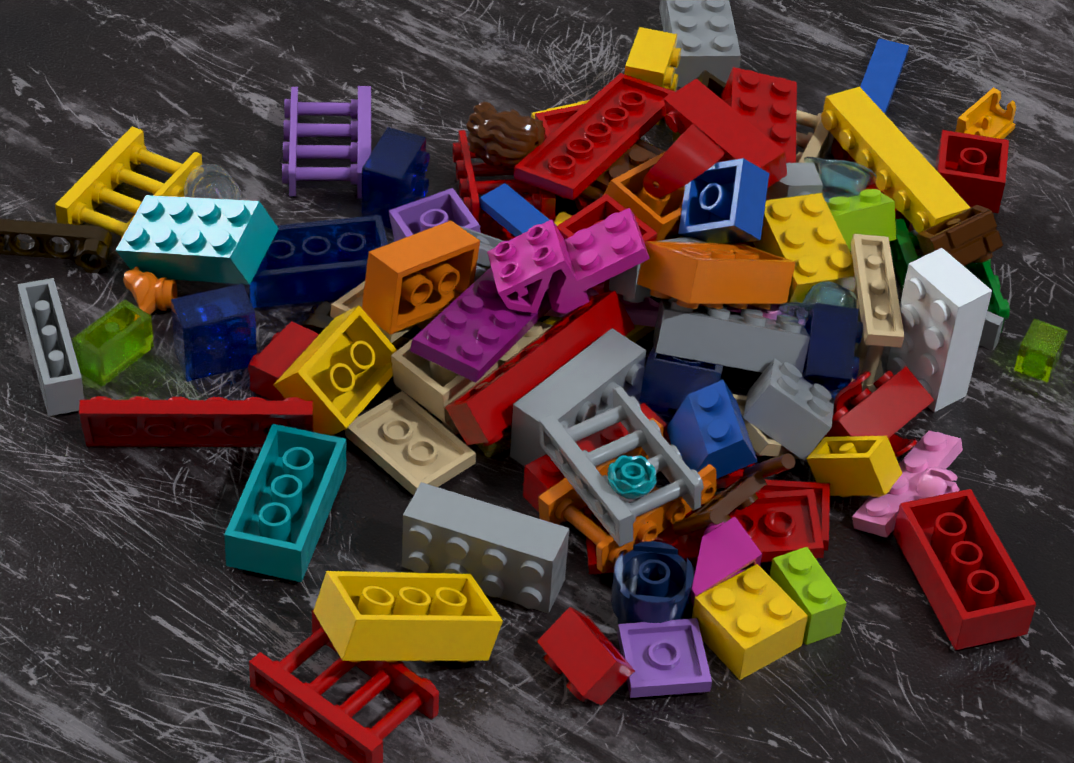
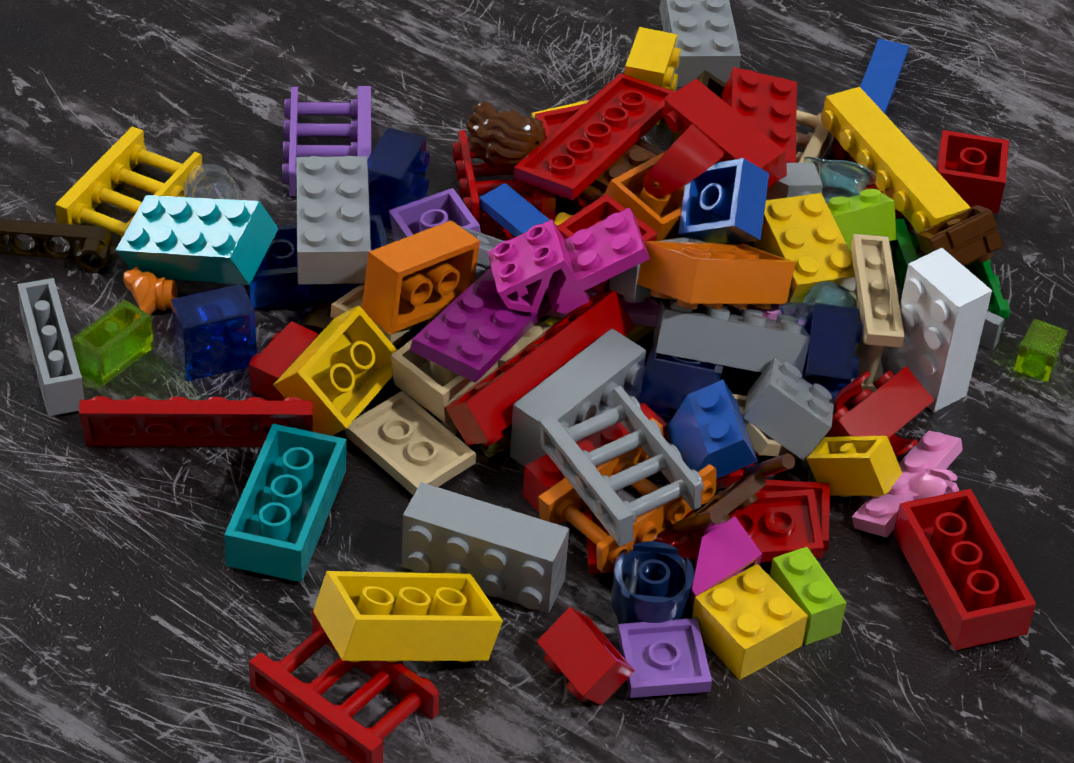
teal plate [608,455,657,499] -> none
light orange hinge [955,87,1016,139] -> none
none -> light grey brick [296,156,371,285]

